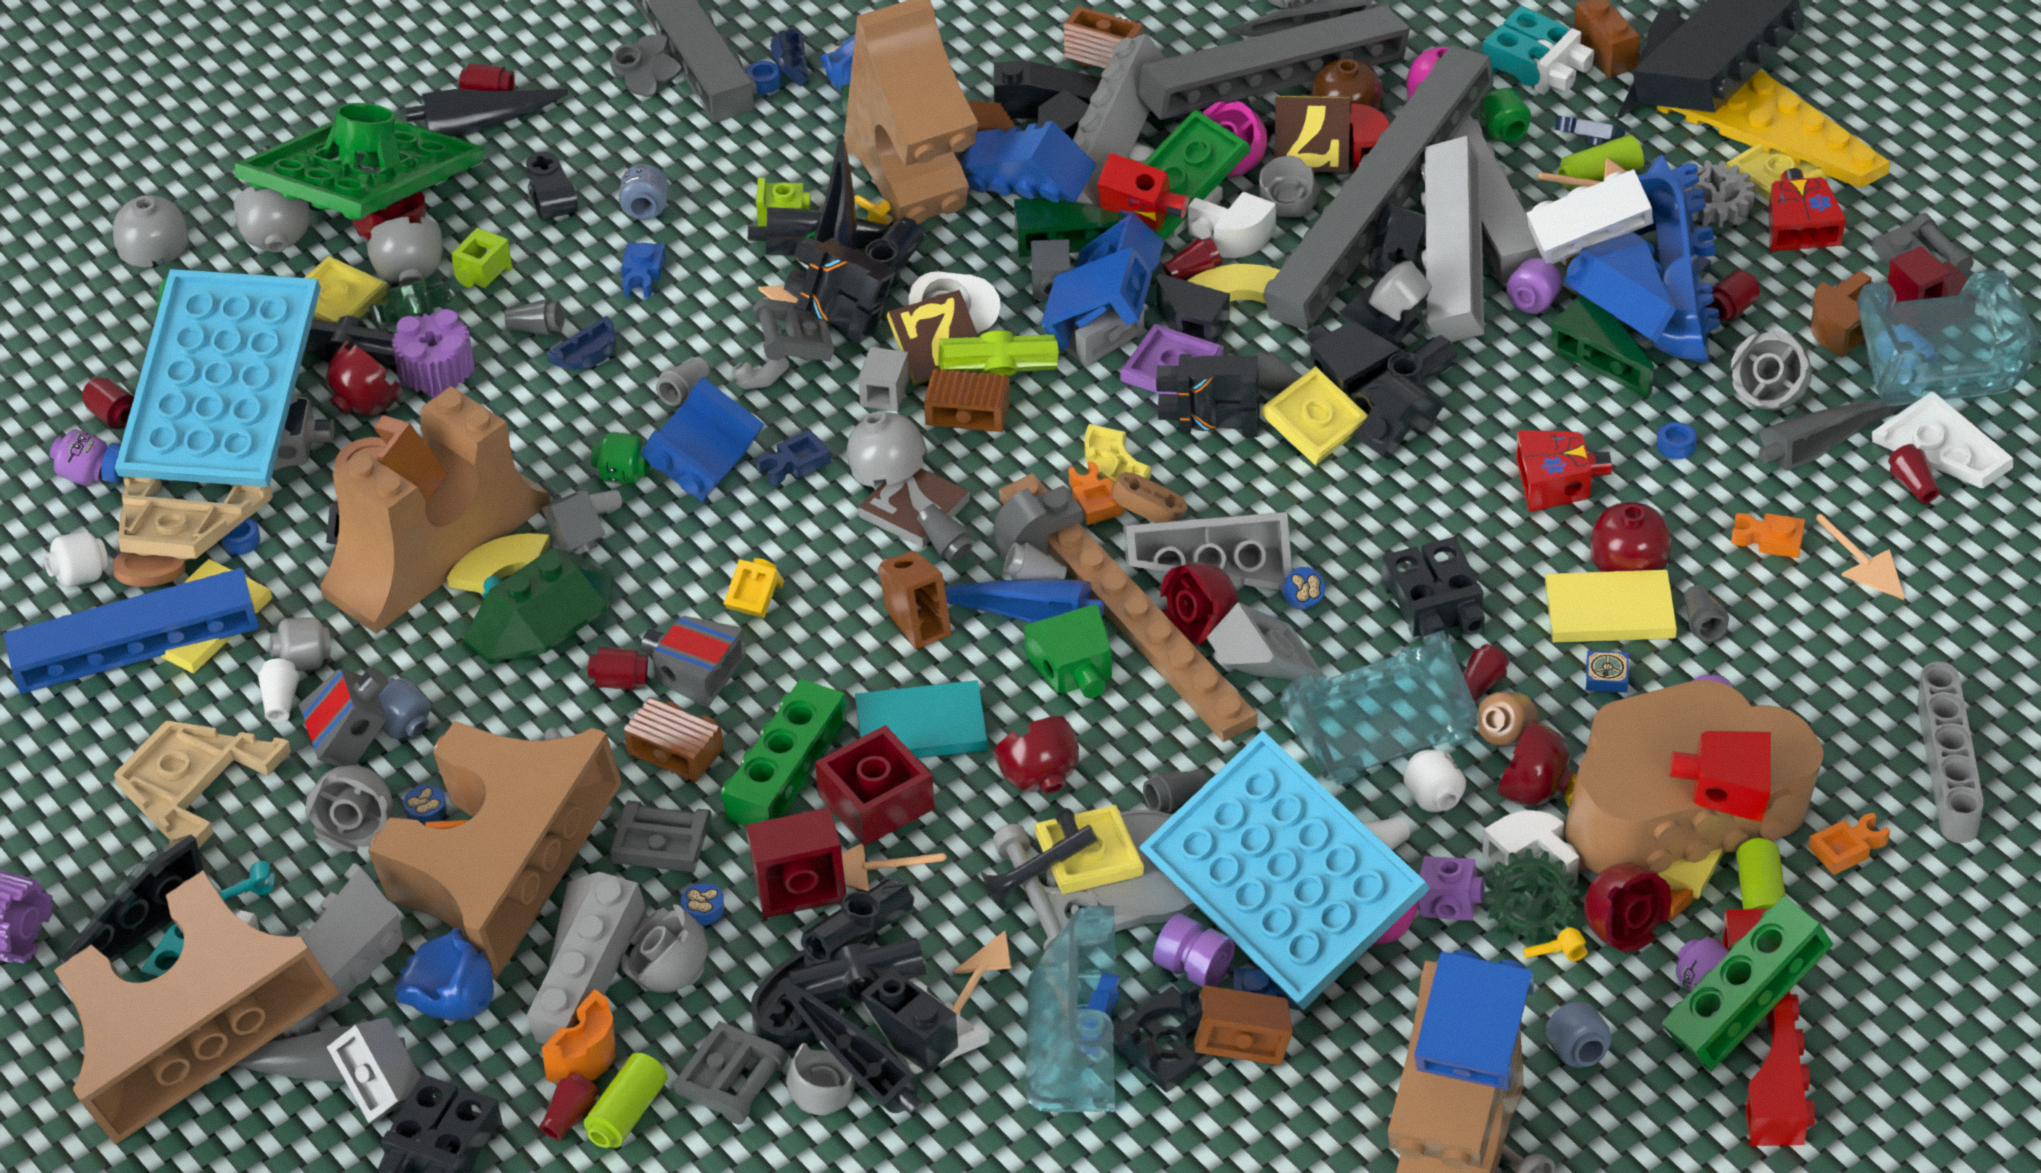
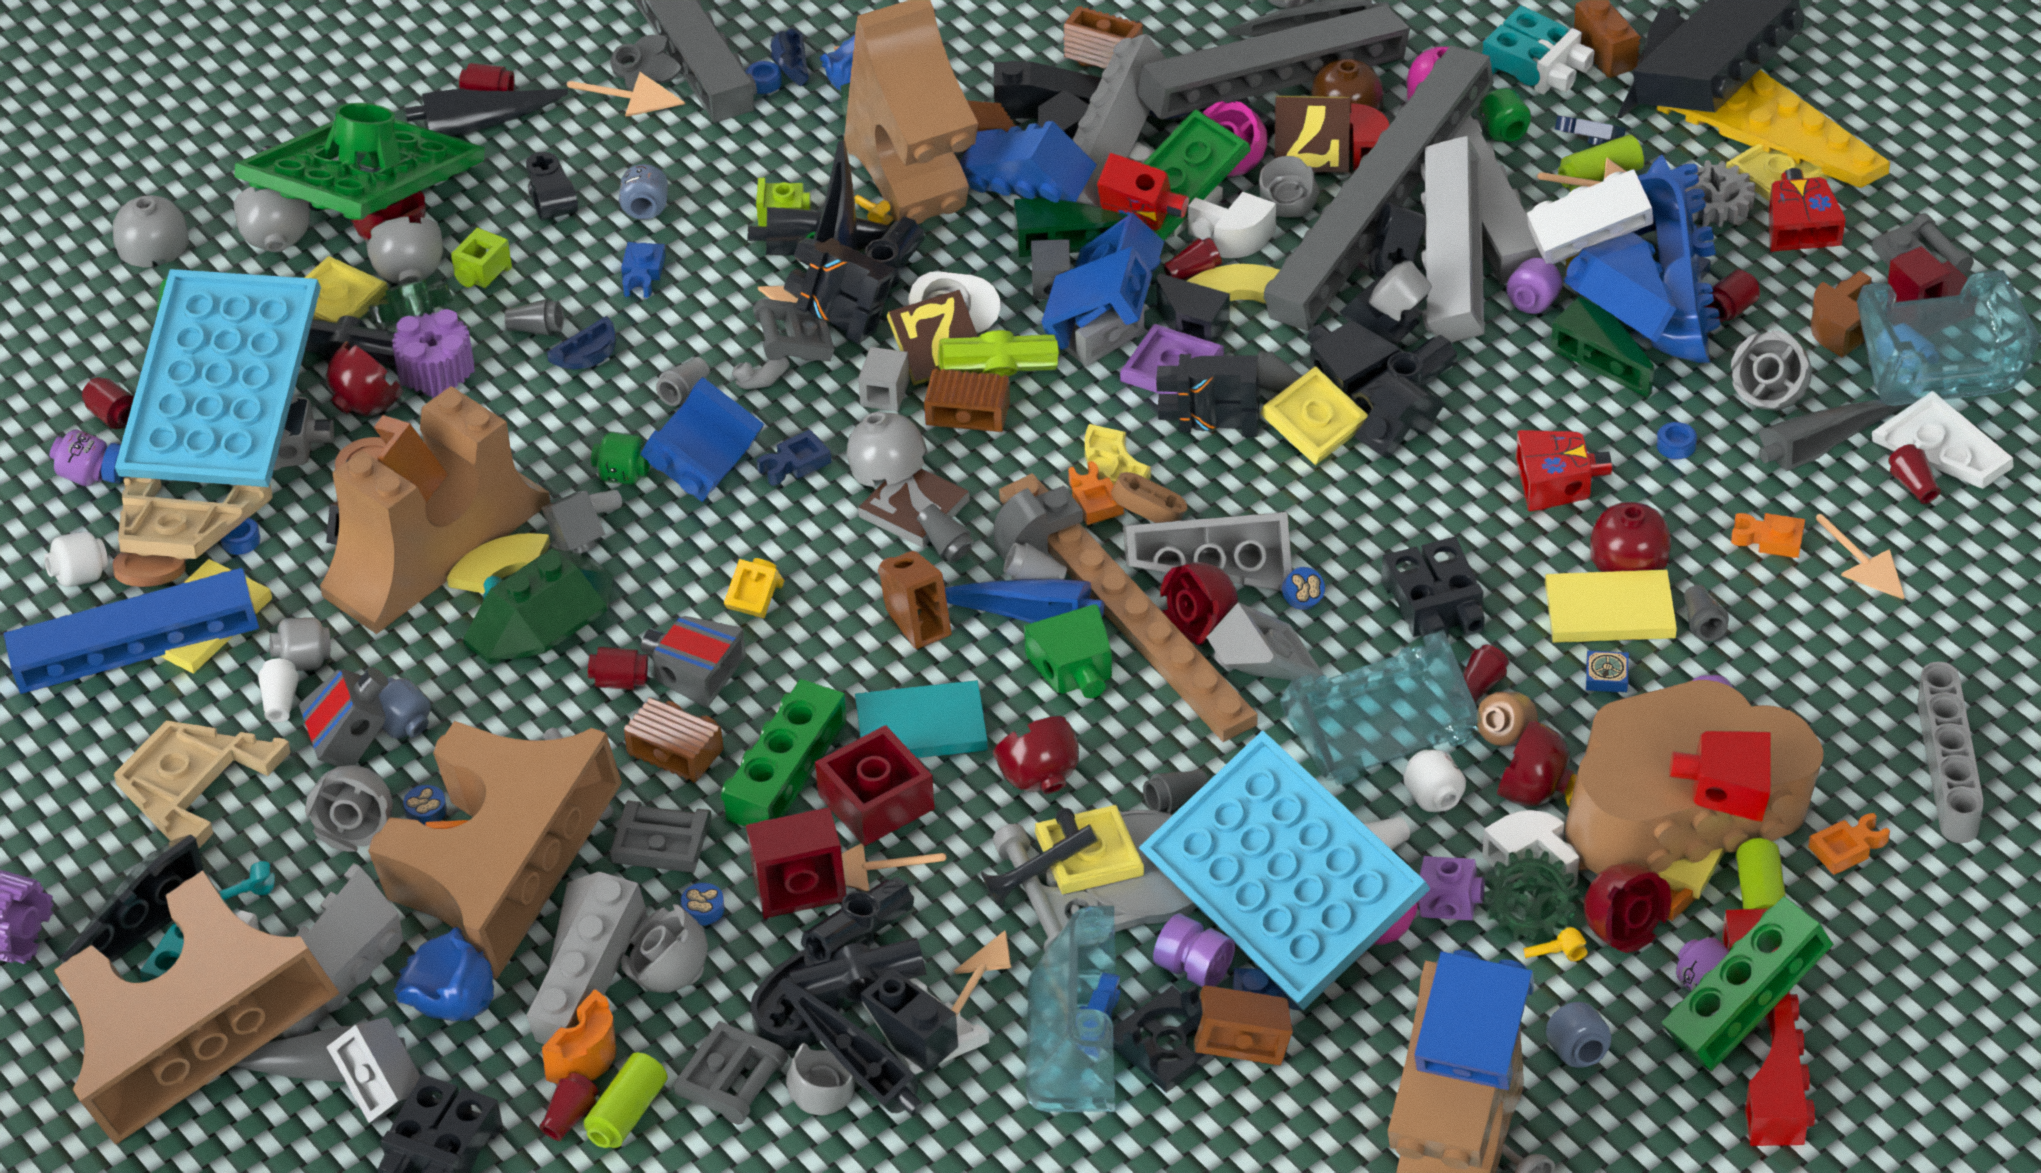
none -> light nougat piece [567,72,685,117]

